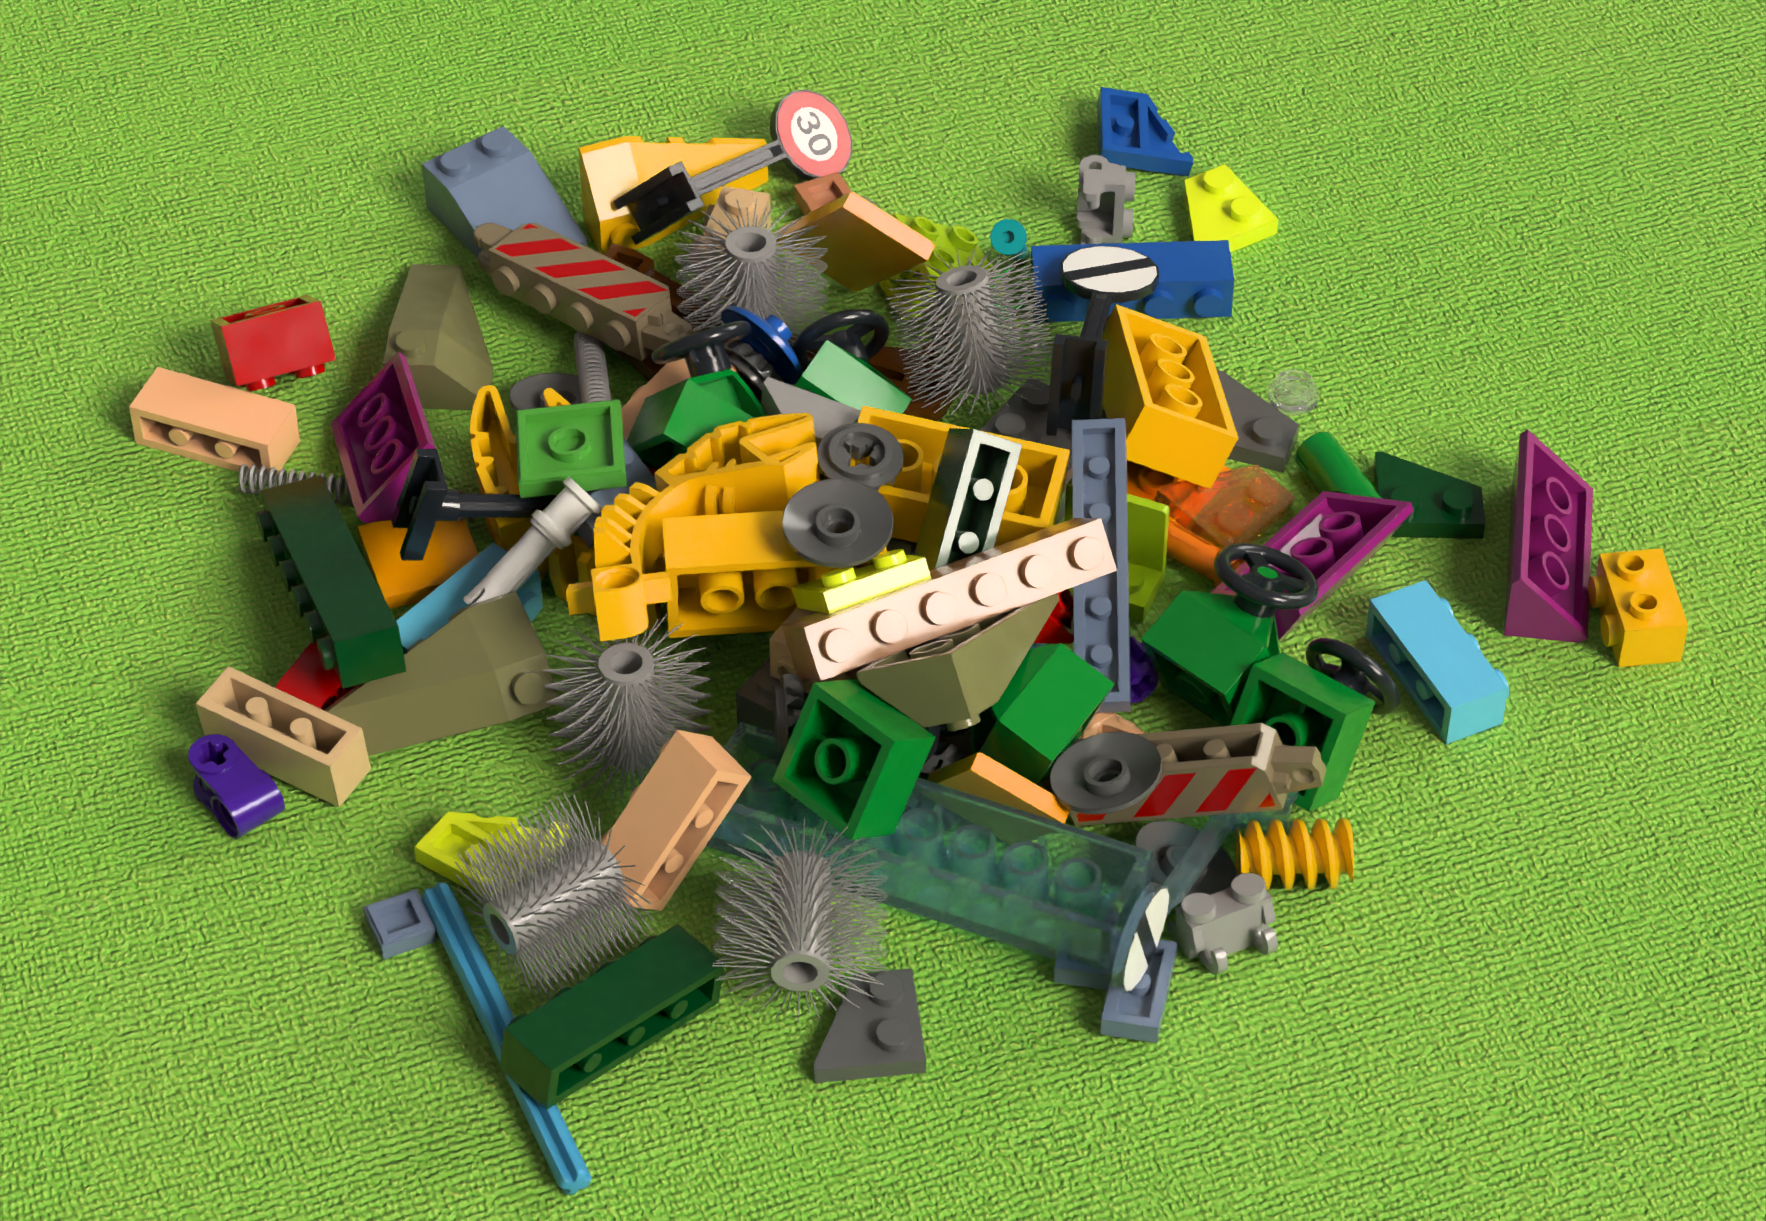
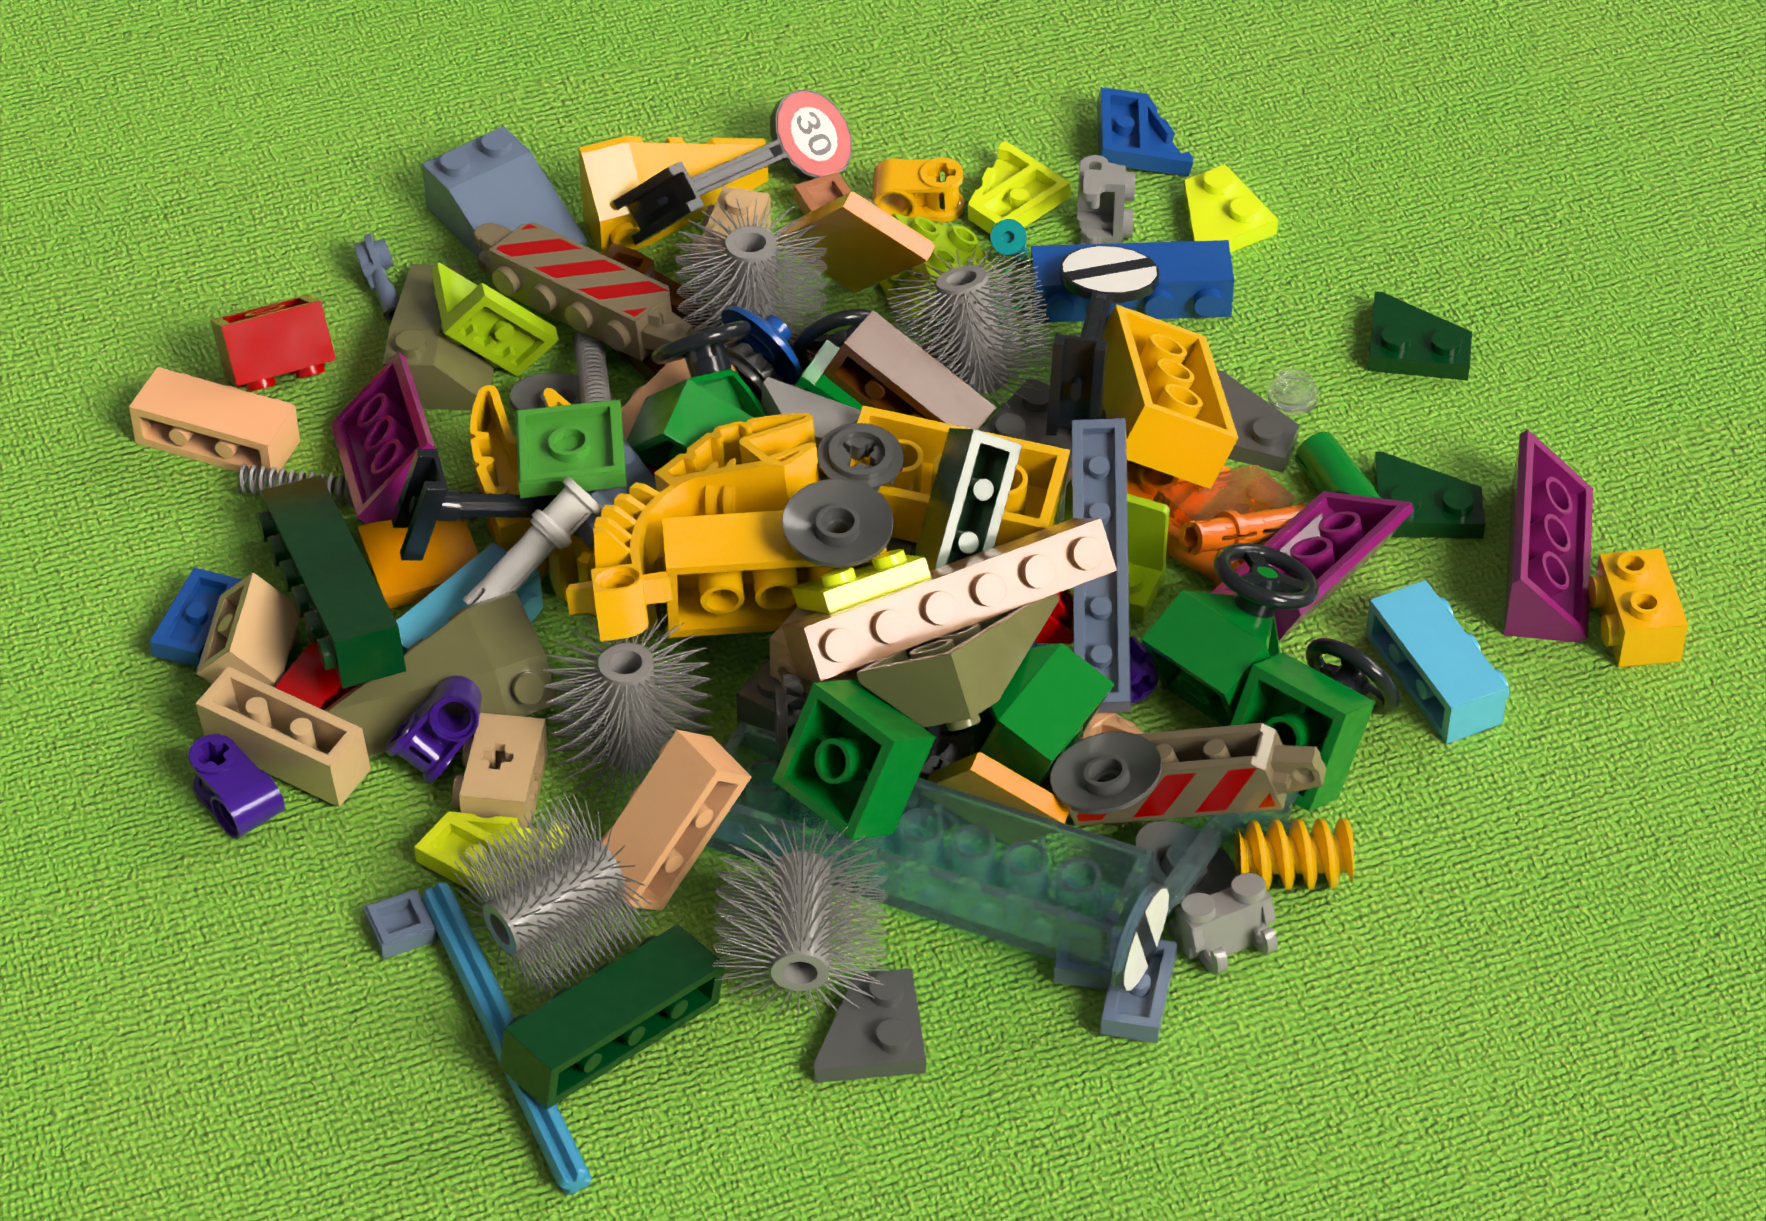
none -> blue plate [149,568,243,667]
none -> tan brick [196,573,299,687]
none -> sand blue plate [354,233,399,320]
none -> dark purple piece [384,676,482,784]
none -> lime bracket [431,262,559,377]
none -> tan brick [452,713,548,828]
none -> brick [822,310,996,430]
none -> yellow piece [872,158,965,223]
none -> neon yellow wing [968,141,1071,234]
none -> orange pin [1179,503,1307,555]
none -> dark green wing [1367,291,1472,380]

